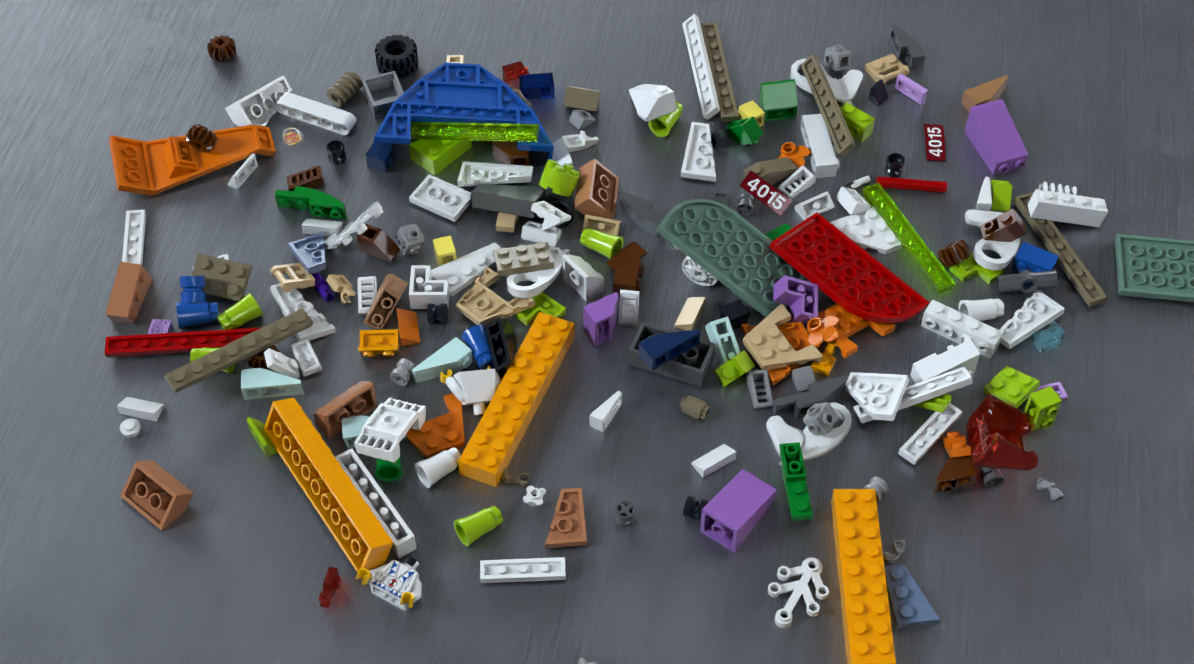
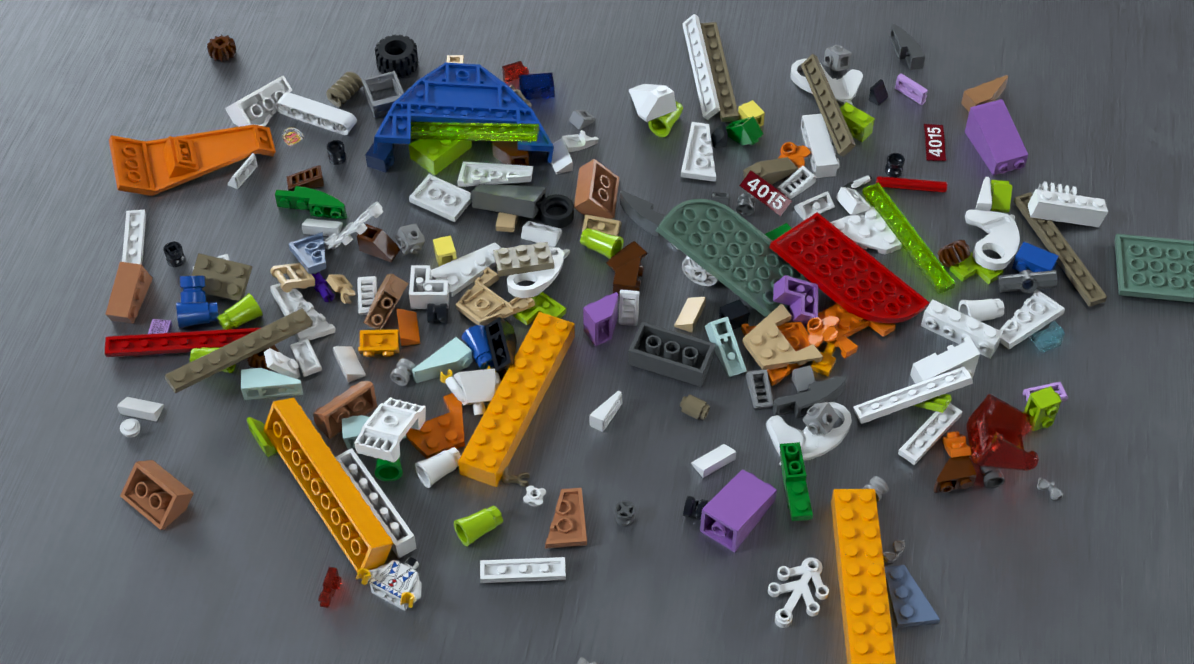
reddish brown gear [185,124,218,153] -> none
white slope [531,201,571,231] -> none
lime brick [539,159,580,197] -> none
white slope [562,254,604,302] -> none
dark tan slope [563,86,600,111] -> none
dark blue slope [638,329,700,371] -> none
lime slope [713,350,755,387] -> none
green slope [758,79,798,122] -> none
white plate [845,372,909,421] -> none
tan plate [864,53,910,84] -> none
reddish brown slope [980,209,1027,242] -> none
lime plate [983,365,1040,409] -> none
none -> black wheel [163,241,185,267]
none -> white slope [333,346,366,383]

